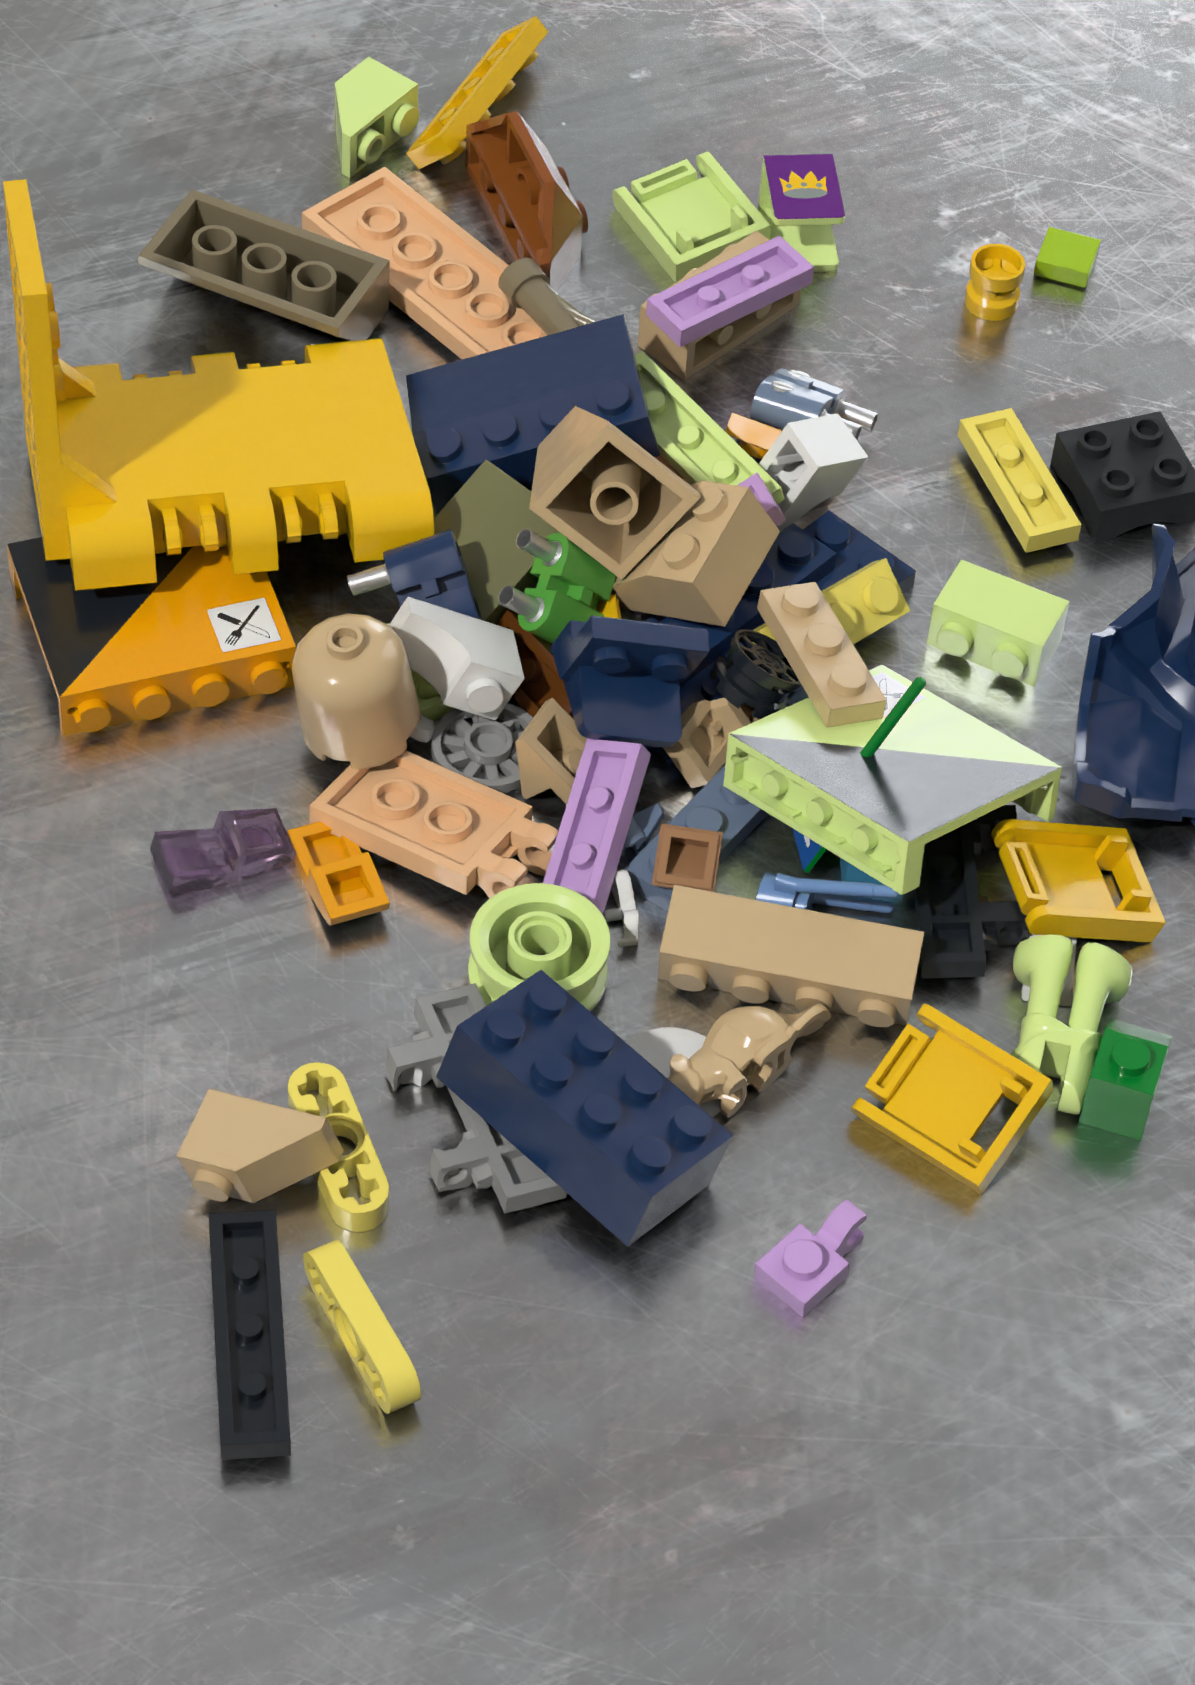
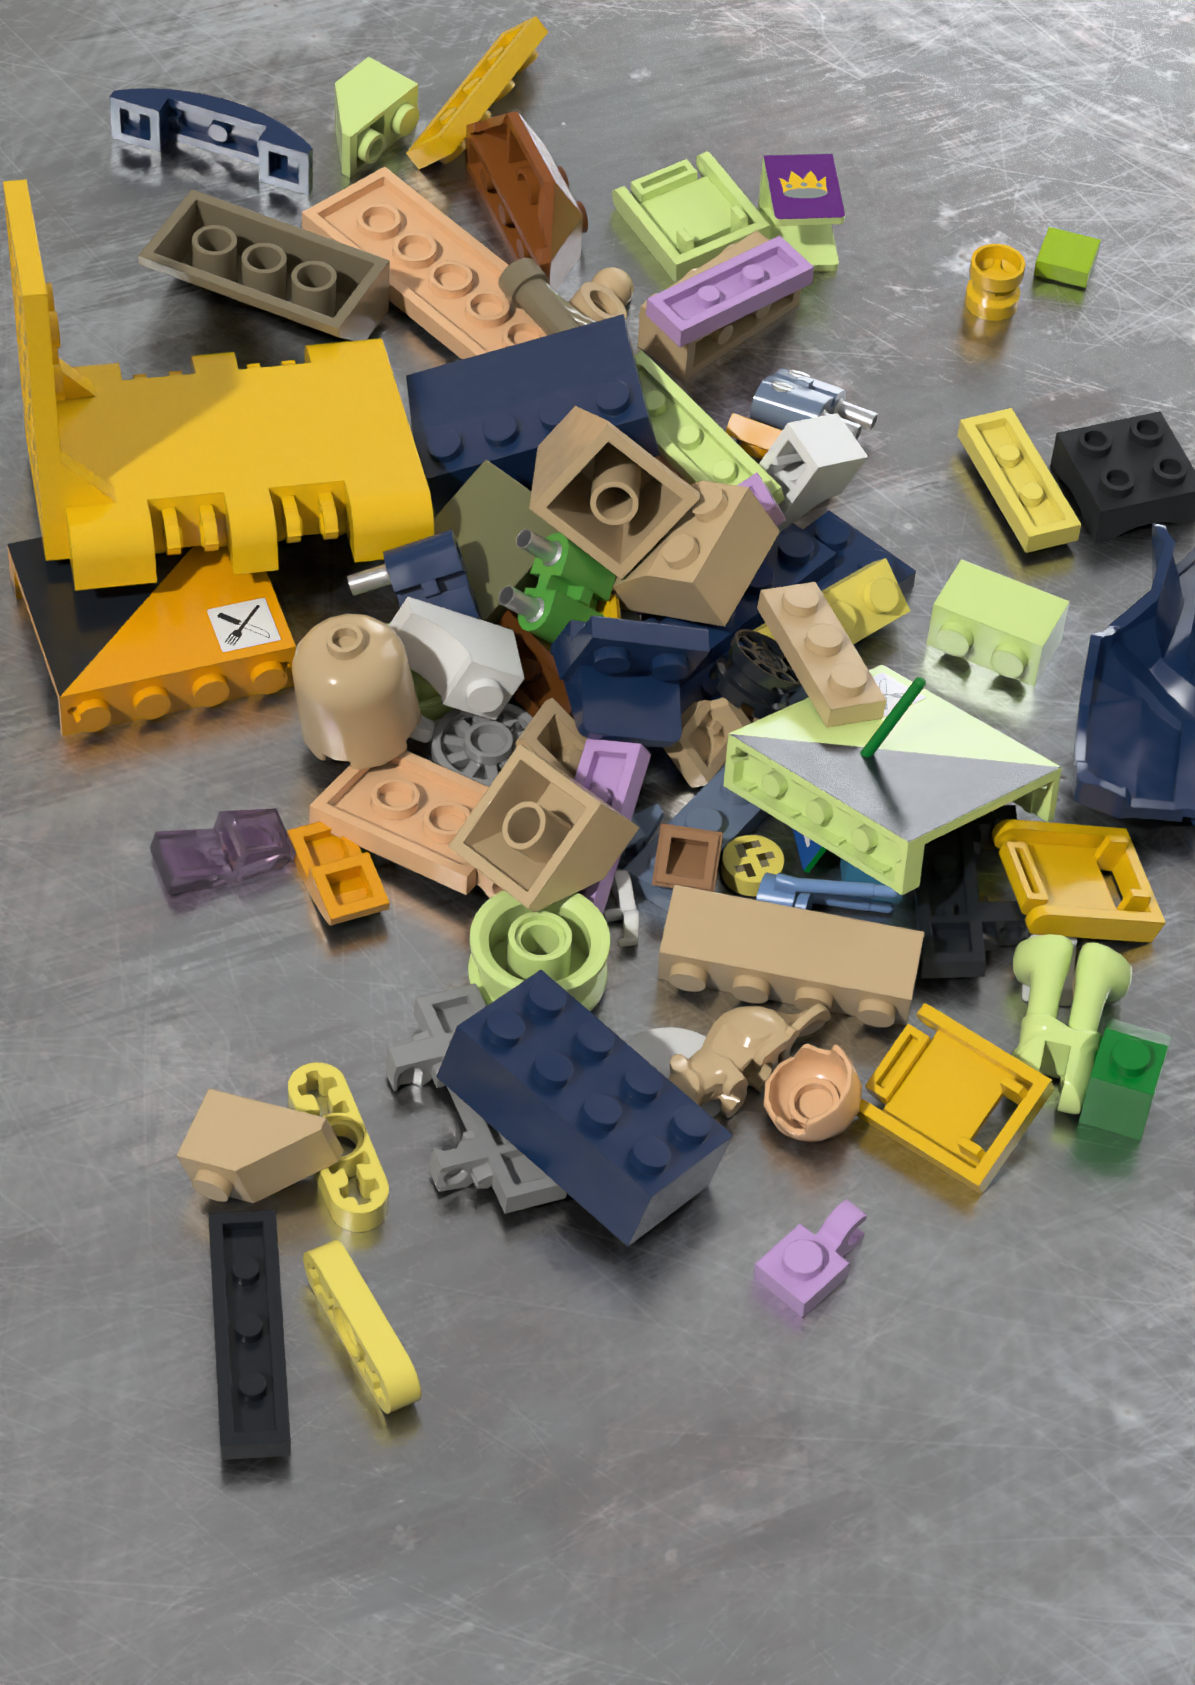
none -> dark blue slope [110,88,313,195]
none -> tan slope [448,743,640,912]
none -> tan plate [569,267,634,321]
none -> light yellow tile [721,835,784,896]
none -> light nougat hair [764,1043,862,1142]

